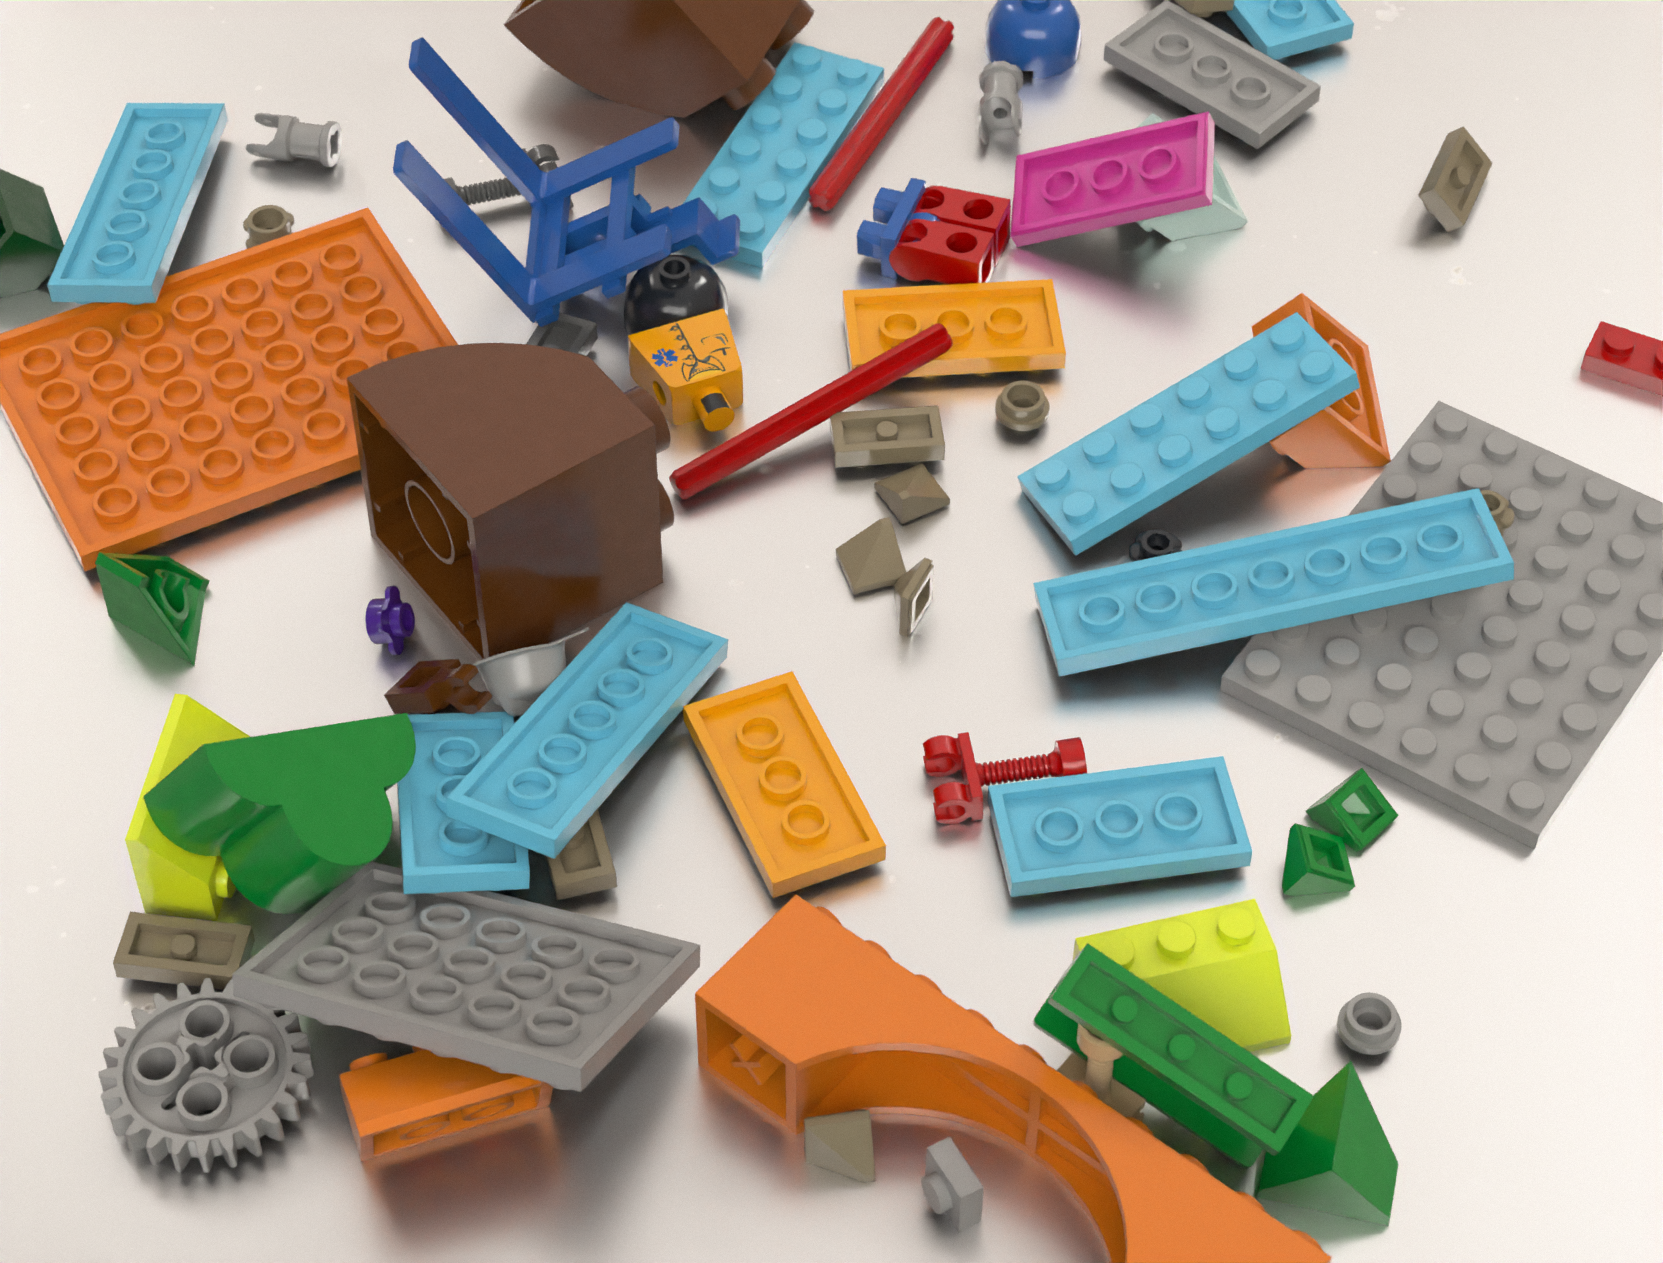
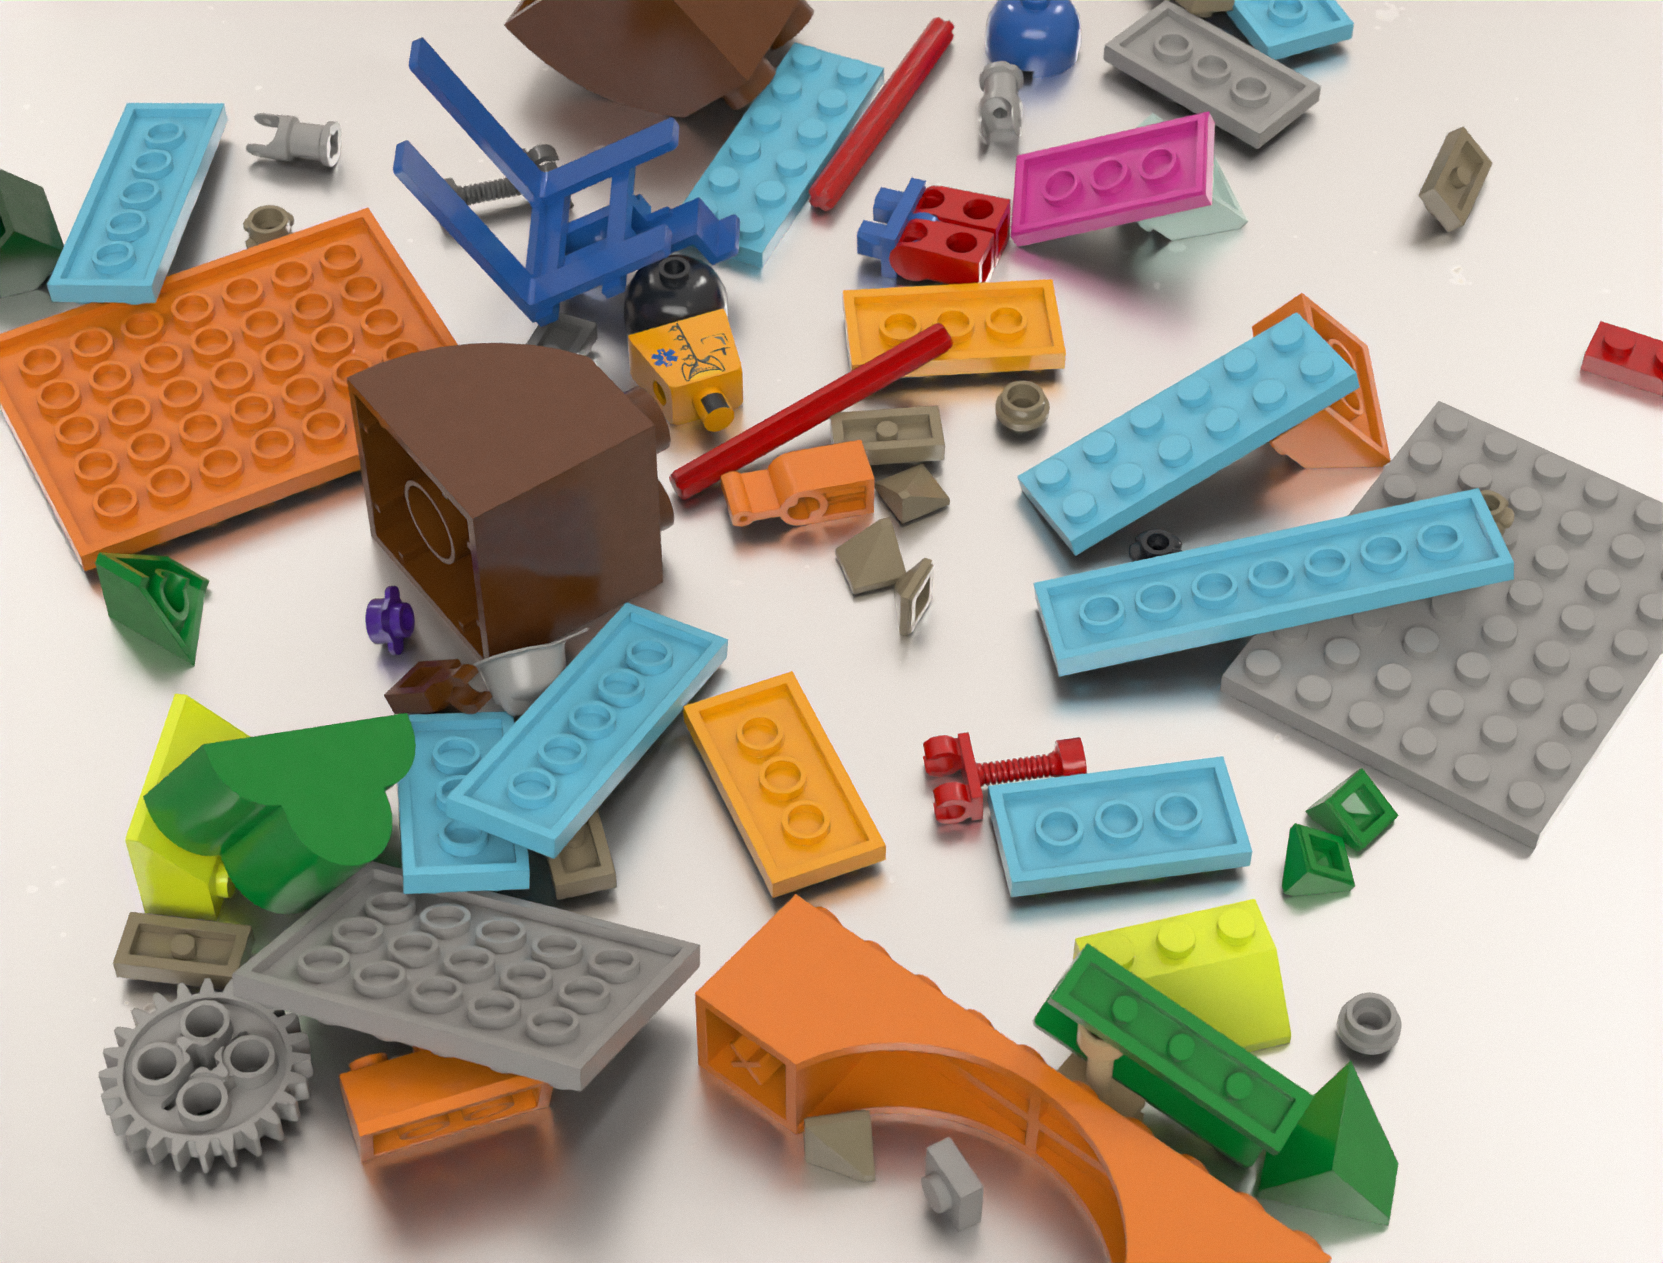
none -> orange piece [720,440,875,527]

